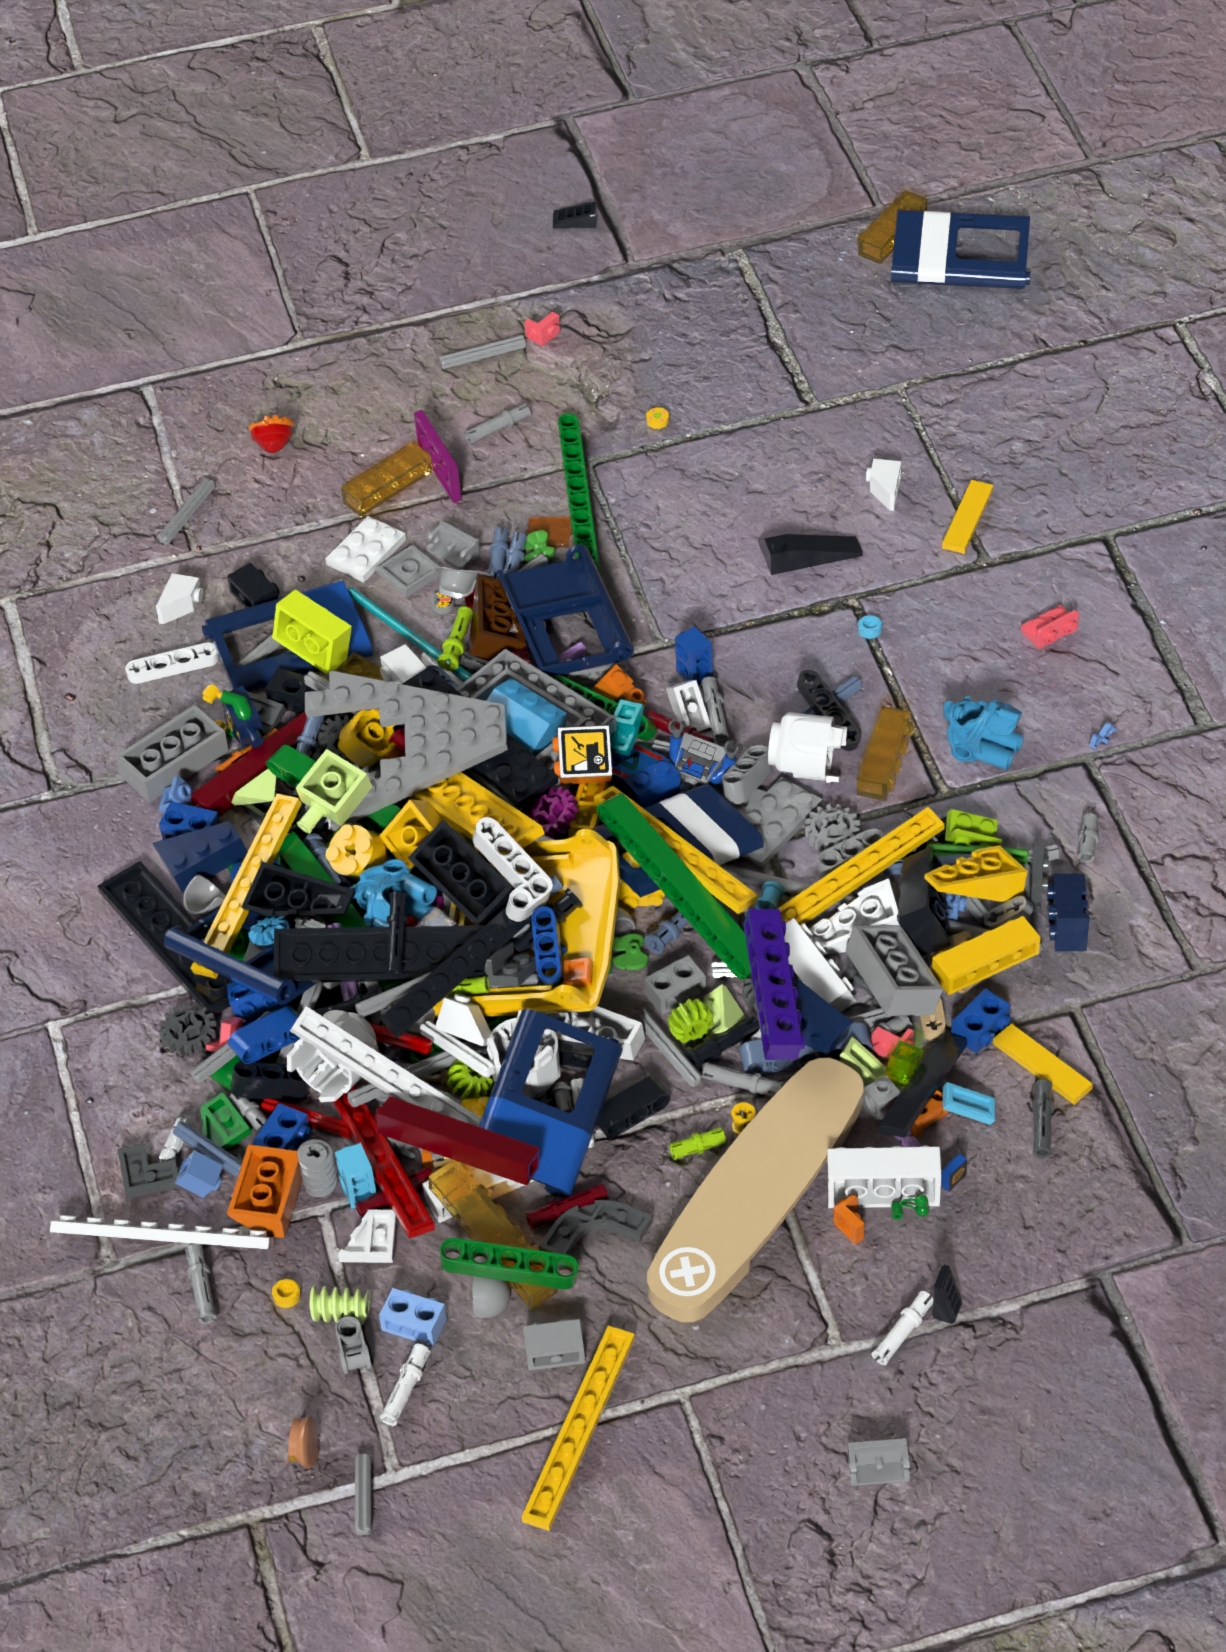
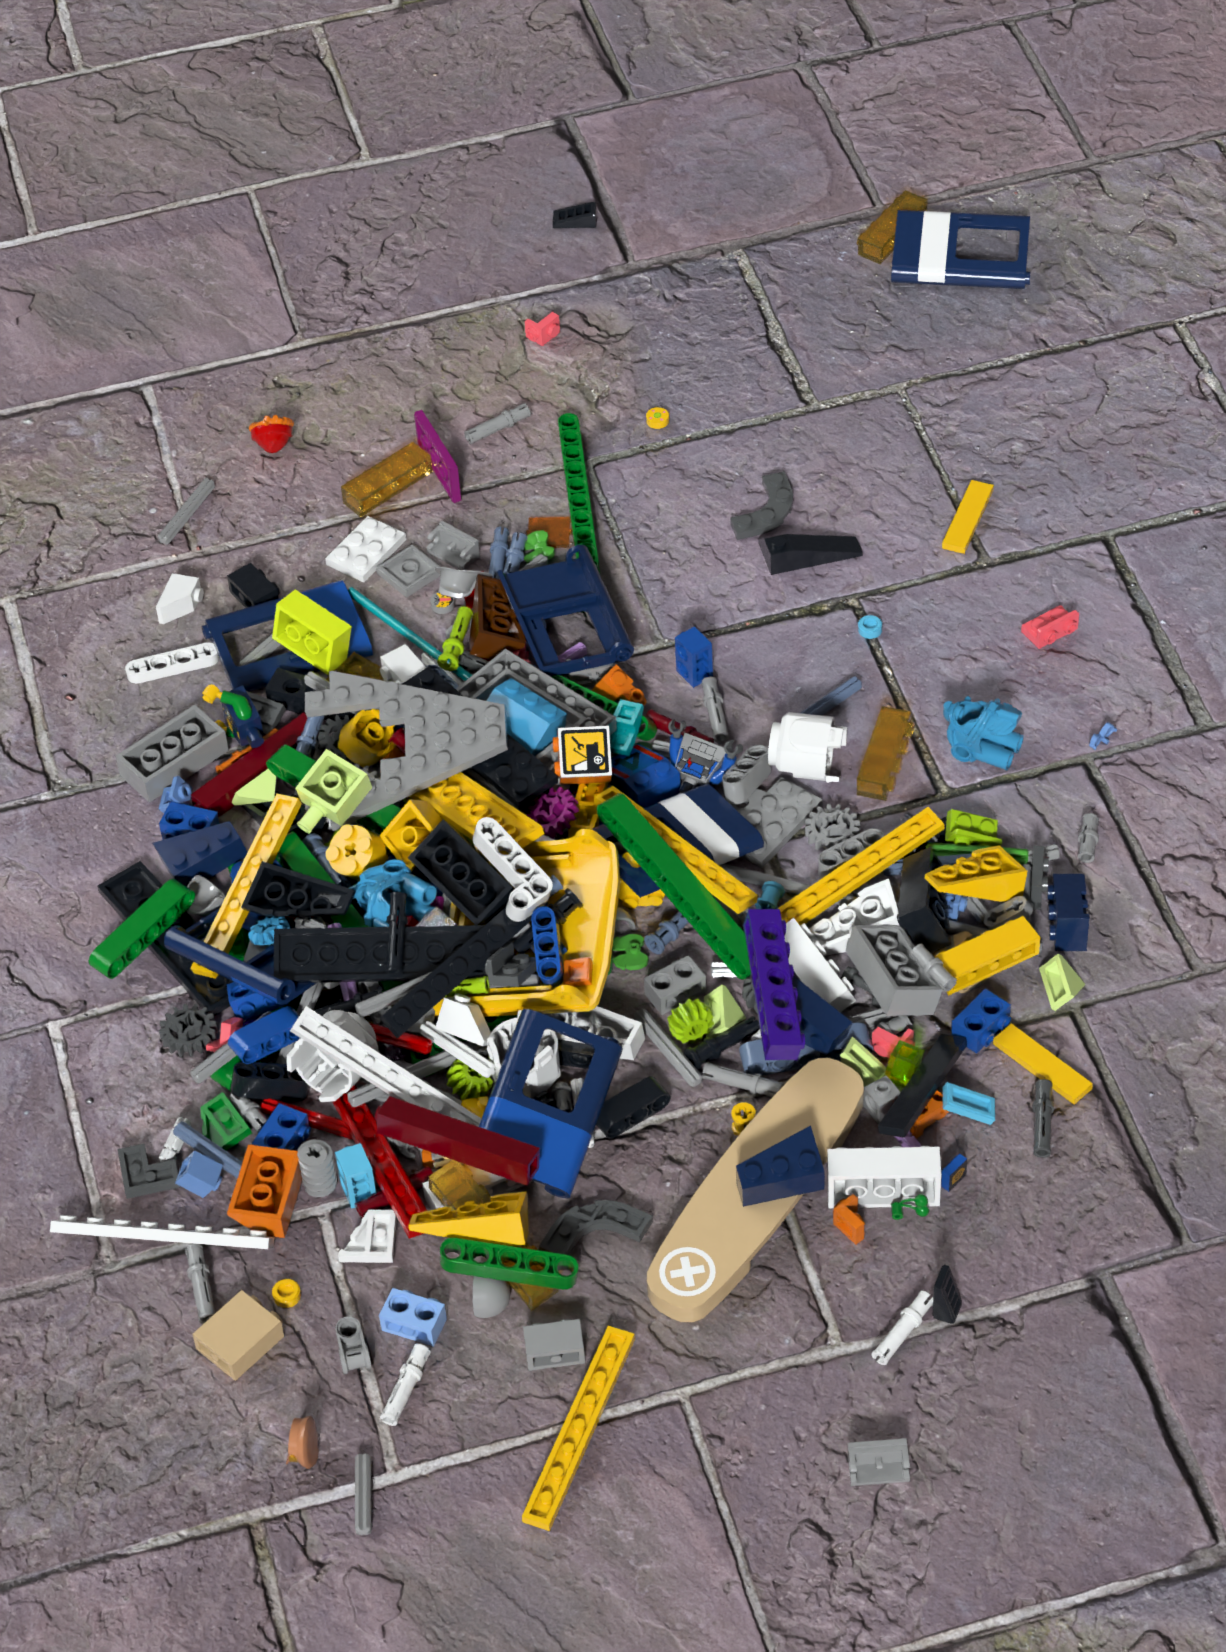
yellowish green piece [309,1285,371,1325] -> none
tan hand [421,1069,453,1091] -> none
light grey axle [440,335,526,369] -> none
dark red pin [525,1183,608,1230] -> none
white slope [666,680,711,732] -> none
lime pin [669,1127,726,1160] -> none
black beam [797,670,861,751] -> none
white slope [866,458,901,511] -> none
tan beam [919,998,946,1041] -> none
none -> green beam [88,879,195,979]
none -> tan brick [192,1290,284,1381]
none -> yellow wedge [409,1191,529,1247]
none -> dark grey plate [730,471,793,540]
none -> dark blue wedge [736,1125,825,1207]
none -> light grey pin [910,944,957,992]
none -> yellowish green slope [1039,954,1085,1011]

